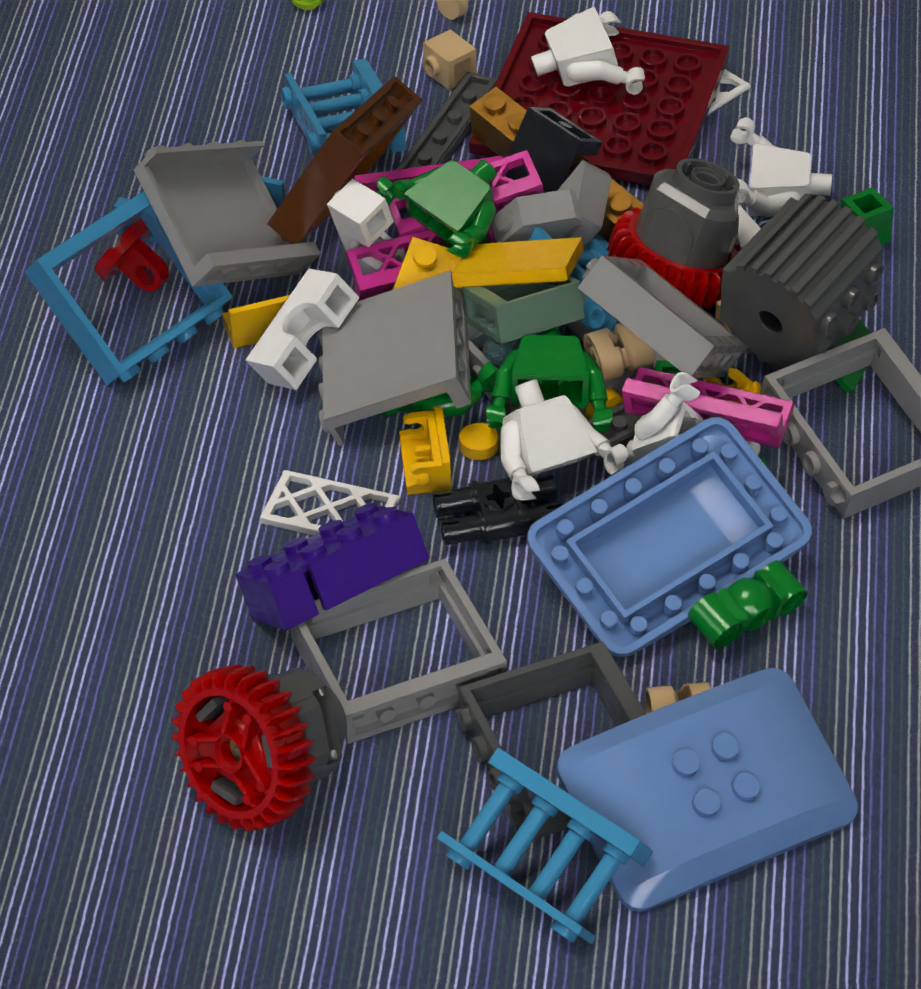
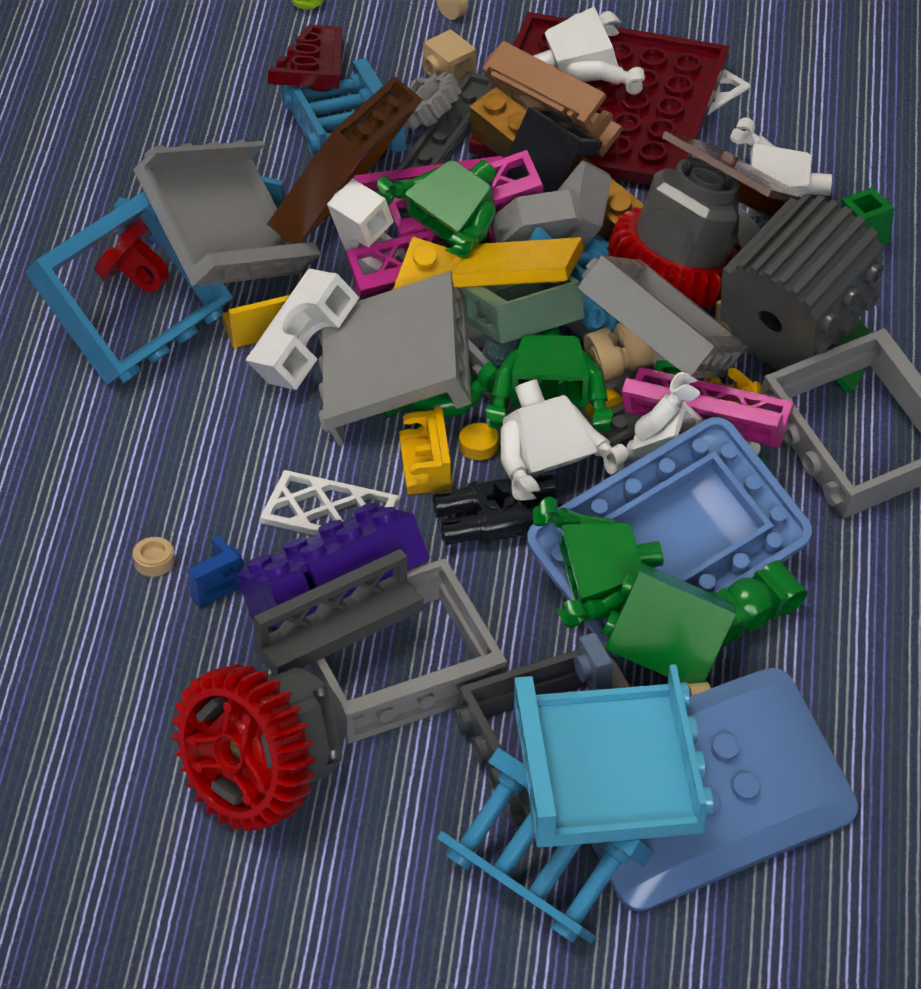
none -> tan tile [132,537,175,577]
none -> blue bracket [188,535,244,608]
none -> dark grey fence [254,549,424,675]
none -> dark red wing [267,25,343,92]
none -> light grey gear [404,72,462,131]
none -> medium nougat door [482,41,623,158]
none -> medium azure panel [514,664,713,848]
none -> green torso [533,497,664,628]
none -> sand blue plate [574,632,613,690]
none -> green brick [602,563,737,684]
none -> reddish brown door [662,131,803,219]

